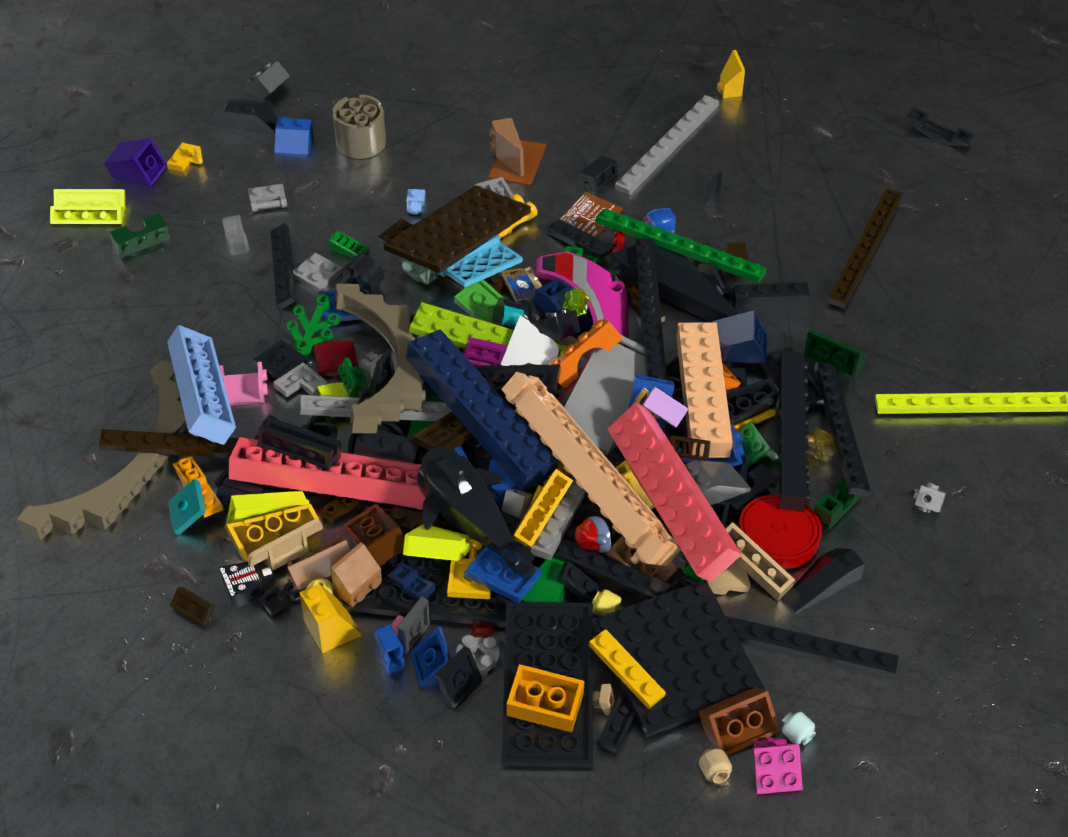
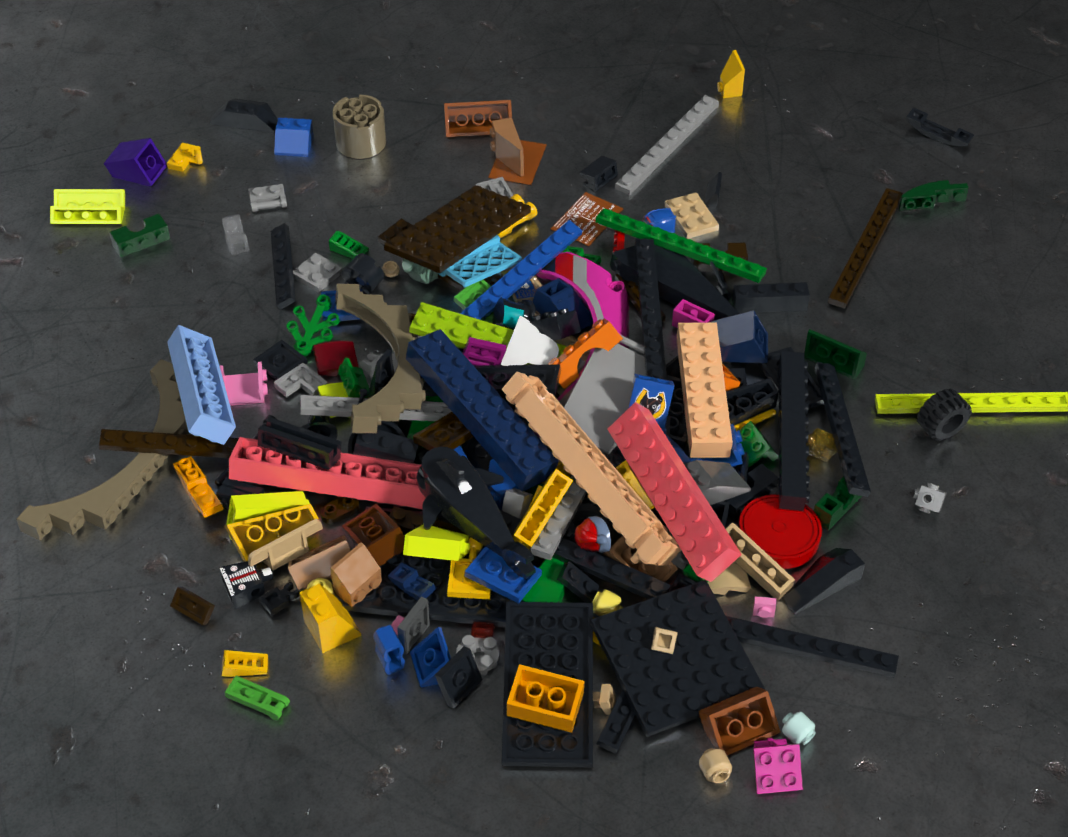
teal plate [168,479,206,535] -> none
dark grey slope [242,61,290,99] -> none
light blue plate [406,189,425,215] -> none
black plate [547,219,612,260] -> none
clear neon green head [563,288,589,317] -> none
yellow plate [589,629,666,709] -> none
lavender hinge [642,387,688,427] -> none
dark brown slope [670,435,711,461] -> none
none -> yellow slope [221,650,268,677]
none -> bright green plate [224,676,290,721]
none -> tan plate [382,261,400,277]
none -> dark orange slope [444,100,512,137]
none -> blue plate [460,220,583,321]
none -> tan slope [651,627,678,654]
none -> tan plate [665,192,719,239]
none -> dark pink brick [672,299,715,328]
none -> bright pink plate [753,596,776,618]
none -> dark green slope [899,180,969,211]
none -> black tyre [917,388,972,441]

